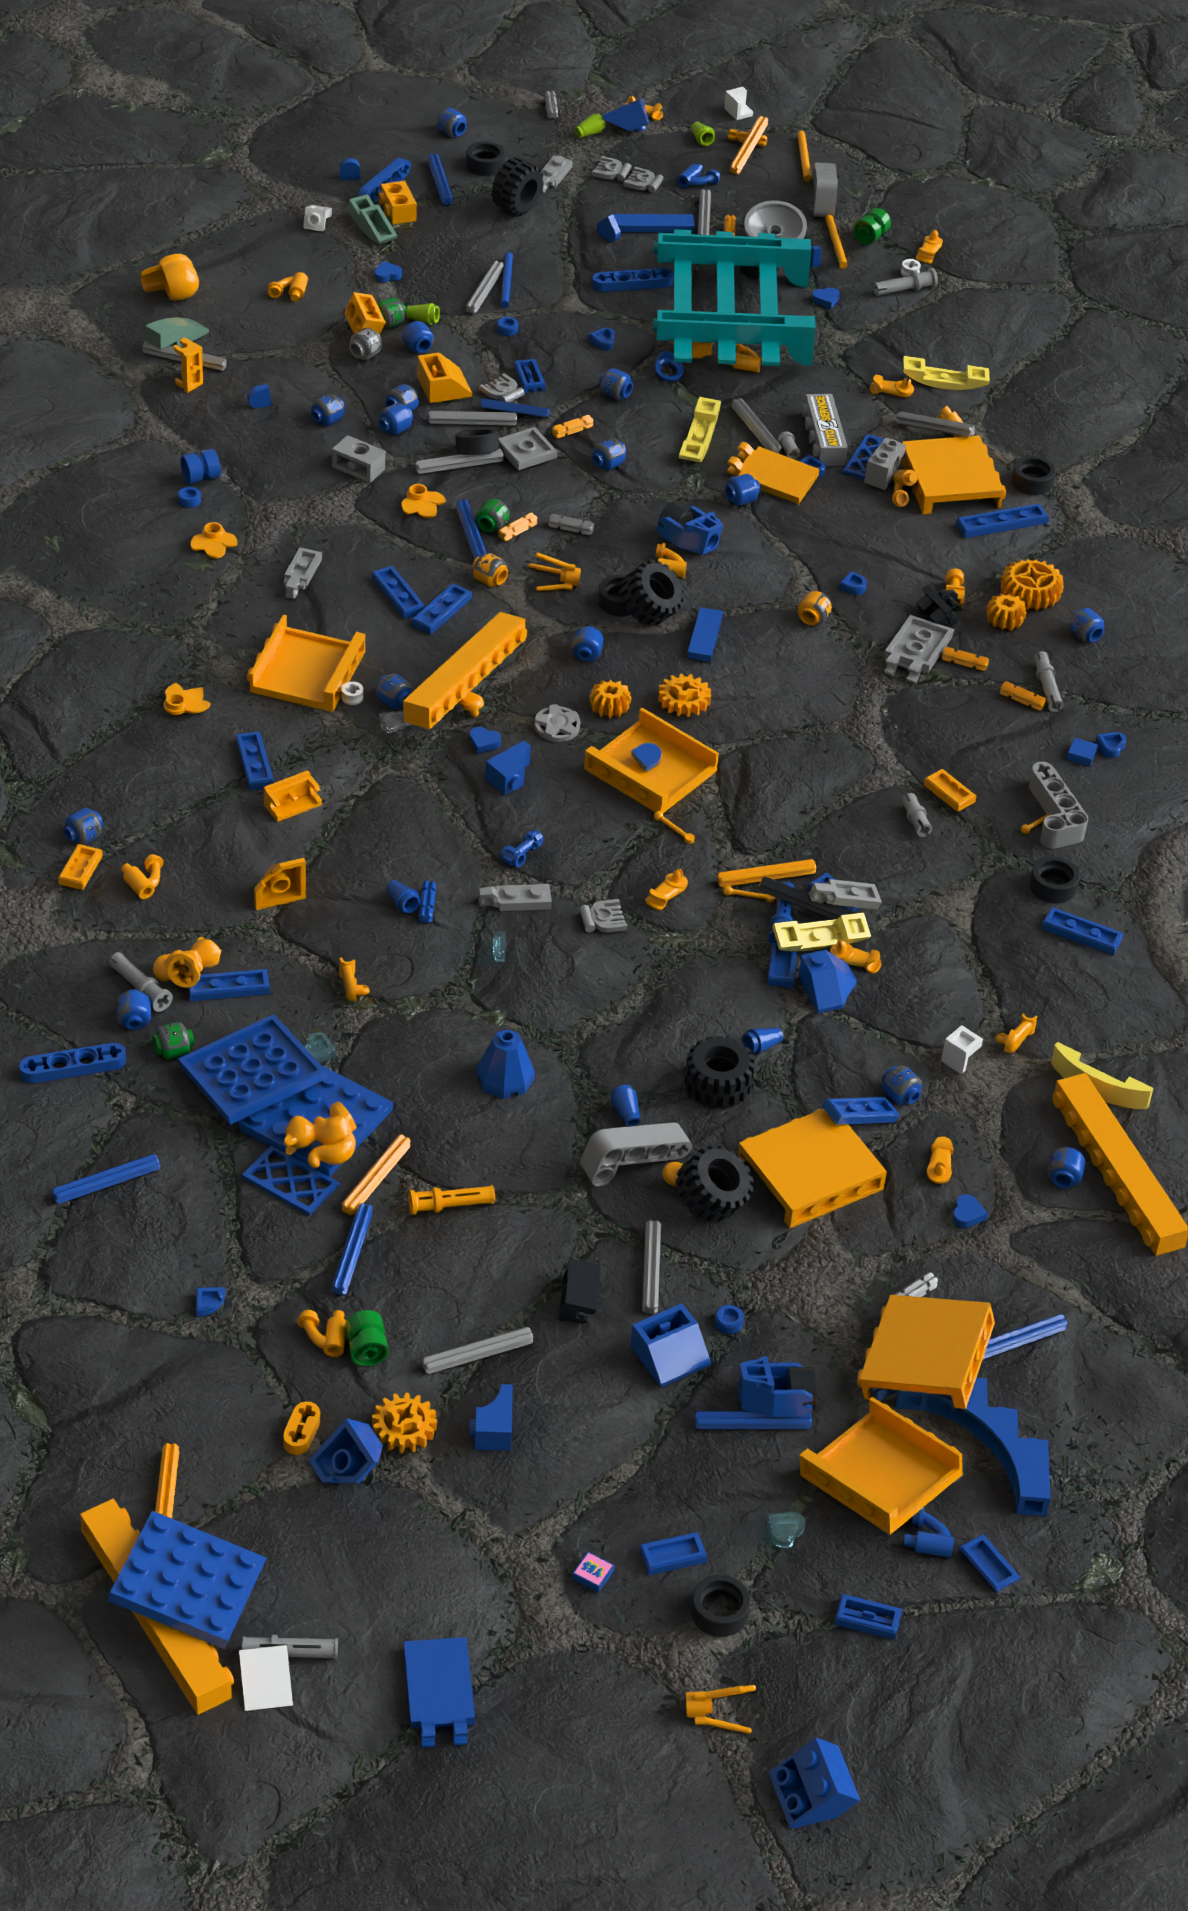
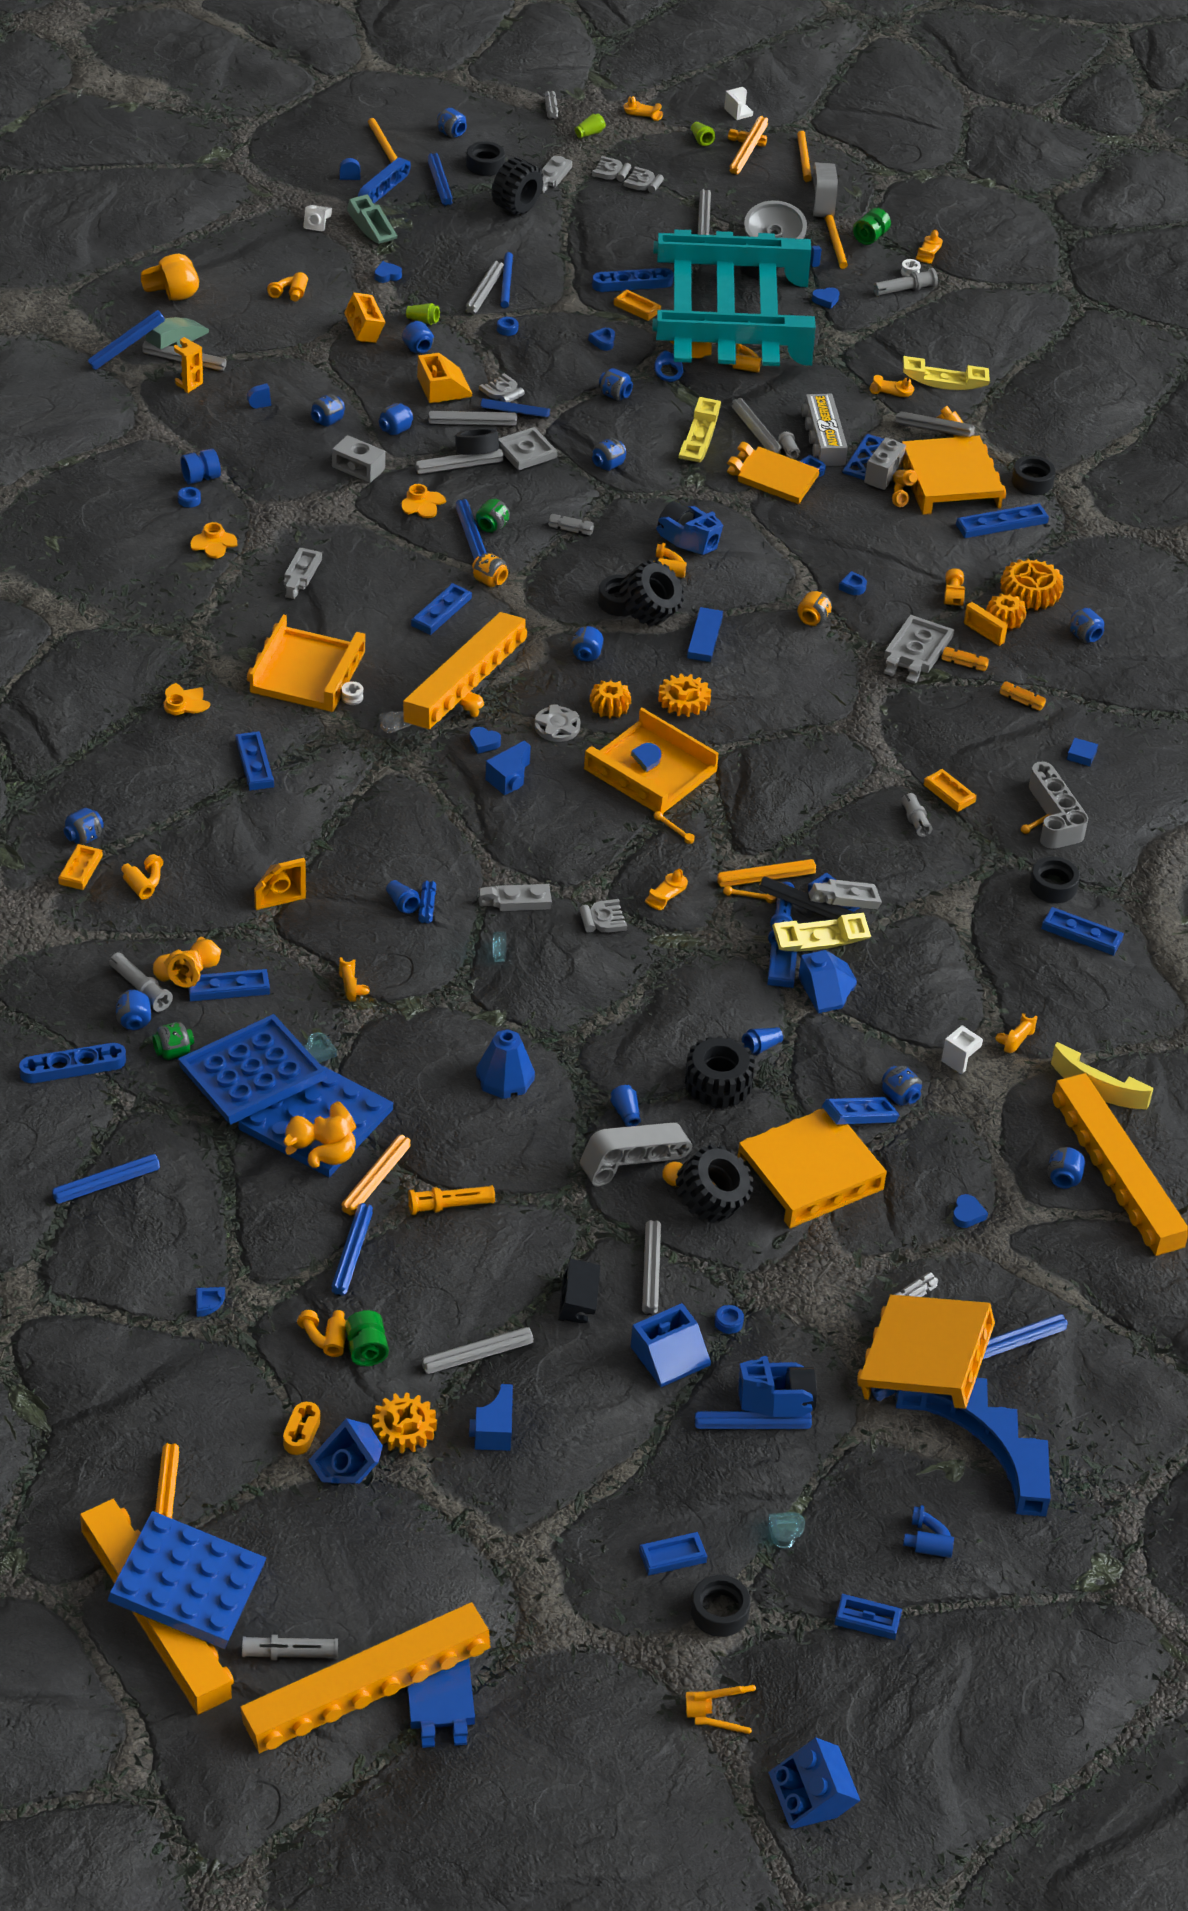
white sticker [239,1645,293,1711] -> none
blue window [242,1145,340,1216] -> none
light orange hinge [264,770,322,822] -> none
light grey head [349,328,382,360] -> none
blue tile [371,566,425,619] -> none
blue head [376,673,413,709] -> none
head [377,297,406,329] -> none
light orange brick [378,181,417,225] -> none
head [385,384,419,412] -> none
light orange axle [498,513,538,541] -> none
blue bar [500,830,544,867] -> none
blue tile [514,359,546,393] -> none
light orange plant [528,553,581,591] -> none
light orange axle [552,415,593,439] -> none
tile [572,1552,615,1593] -> none
blue tile [597,215,621,242] -> none
blue slope [602,98,650,133] -> none
blue tile [610,214,695,233] -> none
blue plant [677,163,720,188] -> none
light orange axle [724,215,736,236] -> none
blue head [725,474,760,506] -> none
light orange panel [799,1397,962,1535] -> none
light orange piece [830,940,881,974] -> none
black hips [916,585,958,626] -> none
light orange piece [927,1137,954,1184] -> none
blue tile [959,1534,1021,1592] -> none
light grey pin [1033,652,1064,712] -> none
blue tile [1095,732,1127,758] -> none
none -> blue axle [88,310,165,370]
none -> light orange brick [240,1602,491,1754]
none -> light orange bar [368,118,397,163]
none -> light orange tile [614,289,661,321]
none -> light orange tile [964,602,1008,646]

